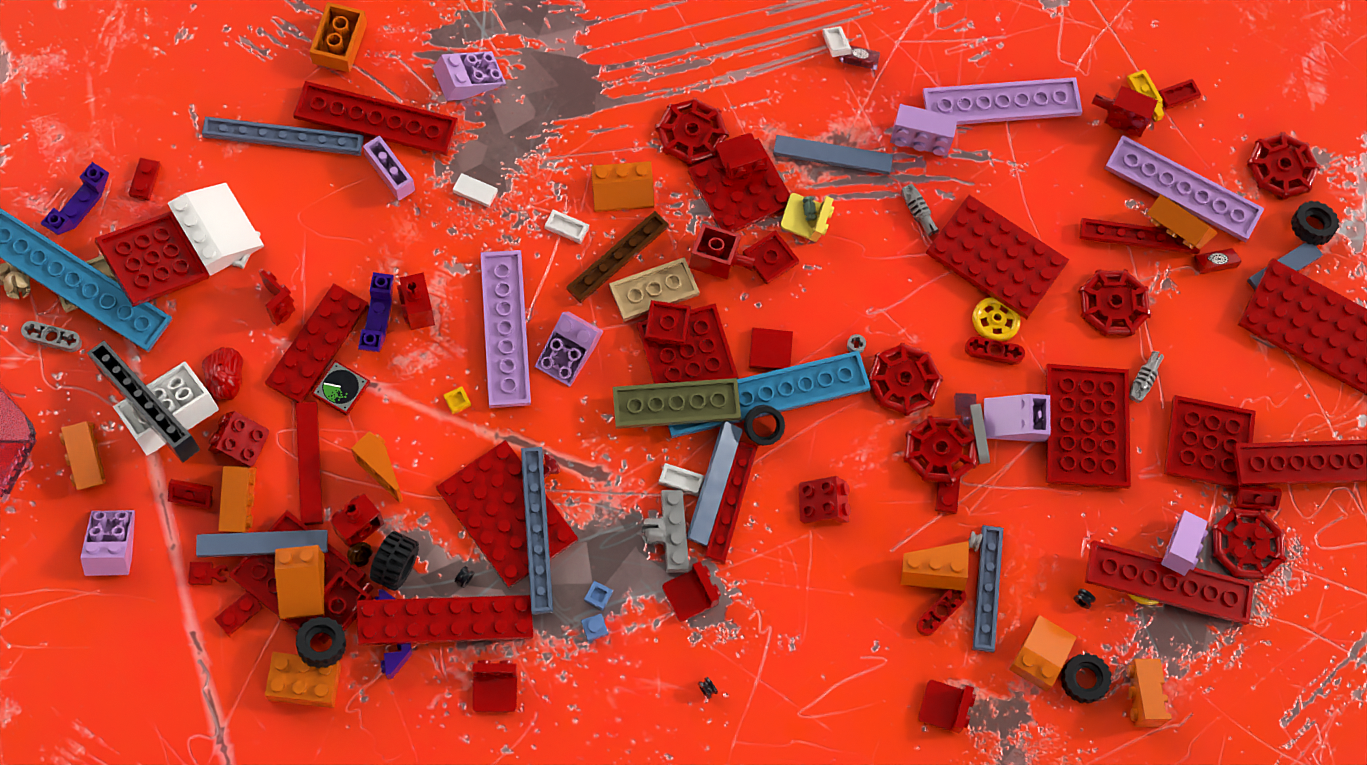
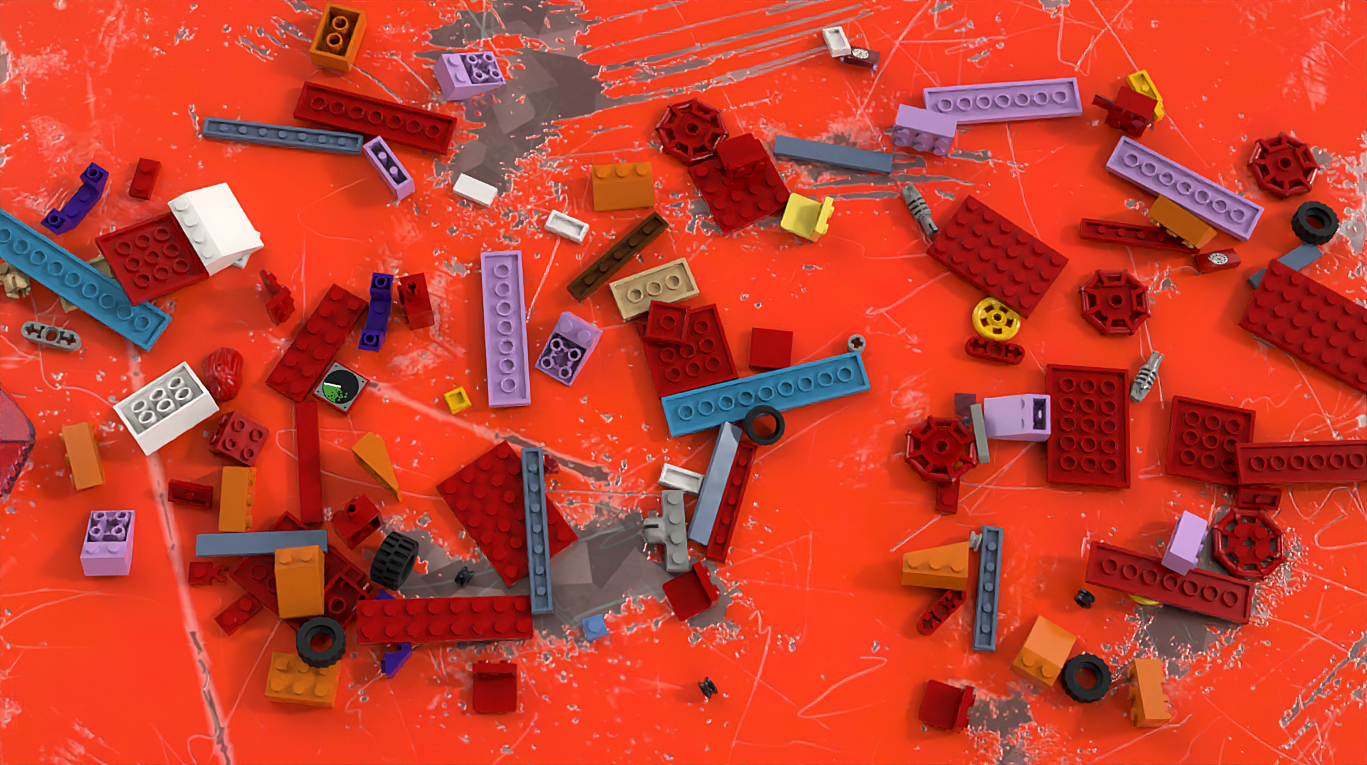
black brick [87,341,200,463] -> none
reddish brown plate [347,542,372,568] -> none
medium blue plate [584,581,613,611] -> none
olive plate [613,378,741,429] -> none
red brick [689,223,755,280] -> none
red plate [743,230,800,285] -> none
red bracket [799,476,851,524] -> none
sand green piece [803,196,817,221] -> none
red plate [868,343,943,416] -> none
red plate [1158,79,1202,110] -> none

